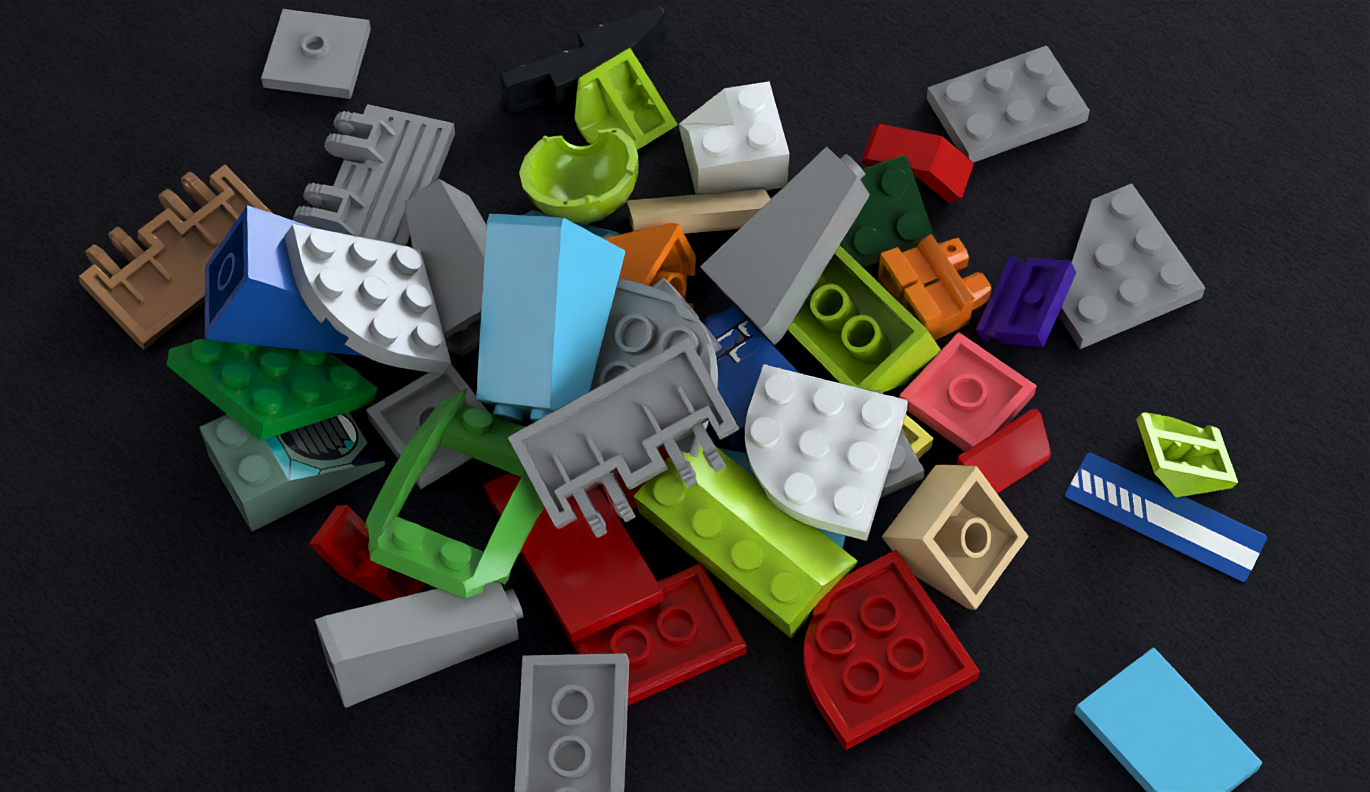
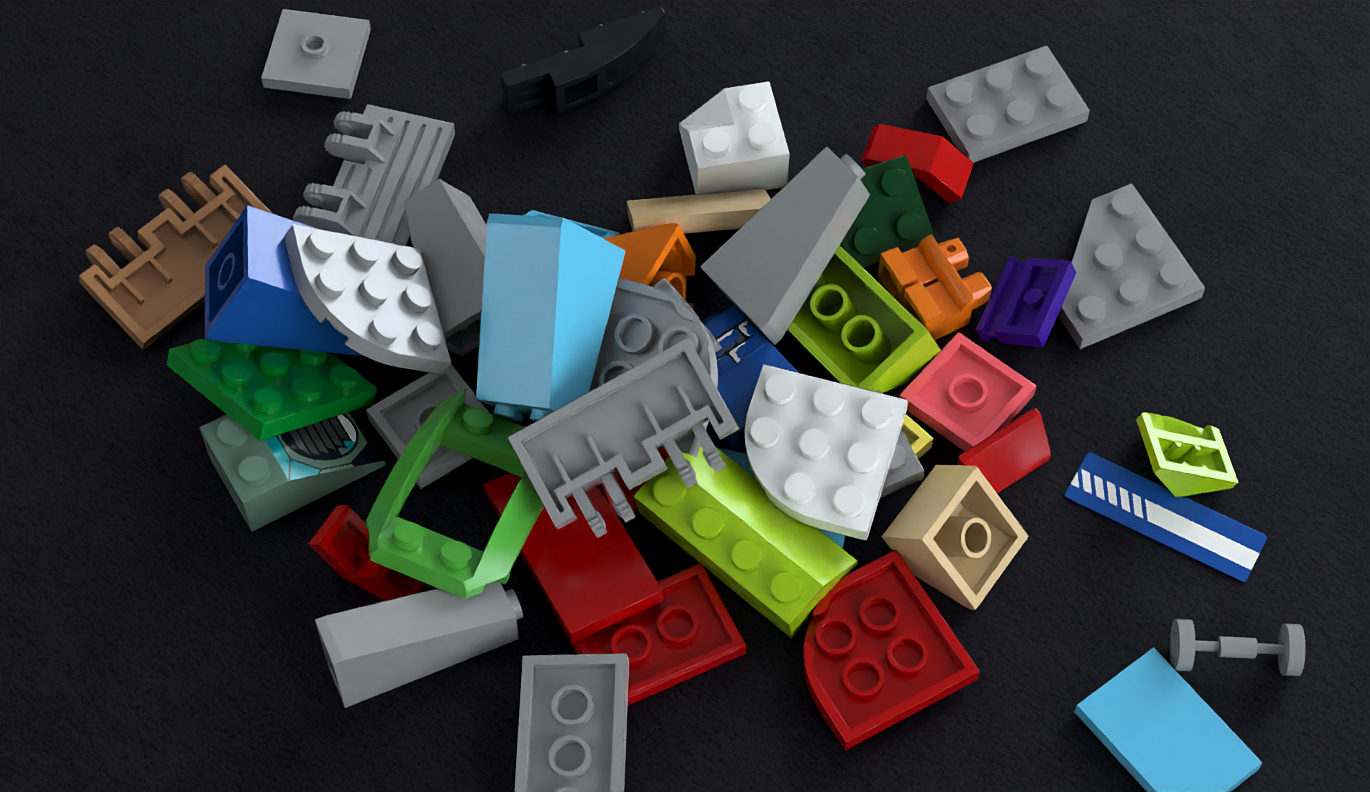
lime cylinder [519,128,638,225] -> none
lime slope [574,48,678,150] -> none
none -> light grey wheel [1170,619,1305,676]

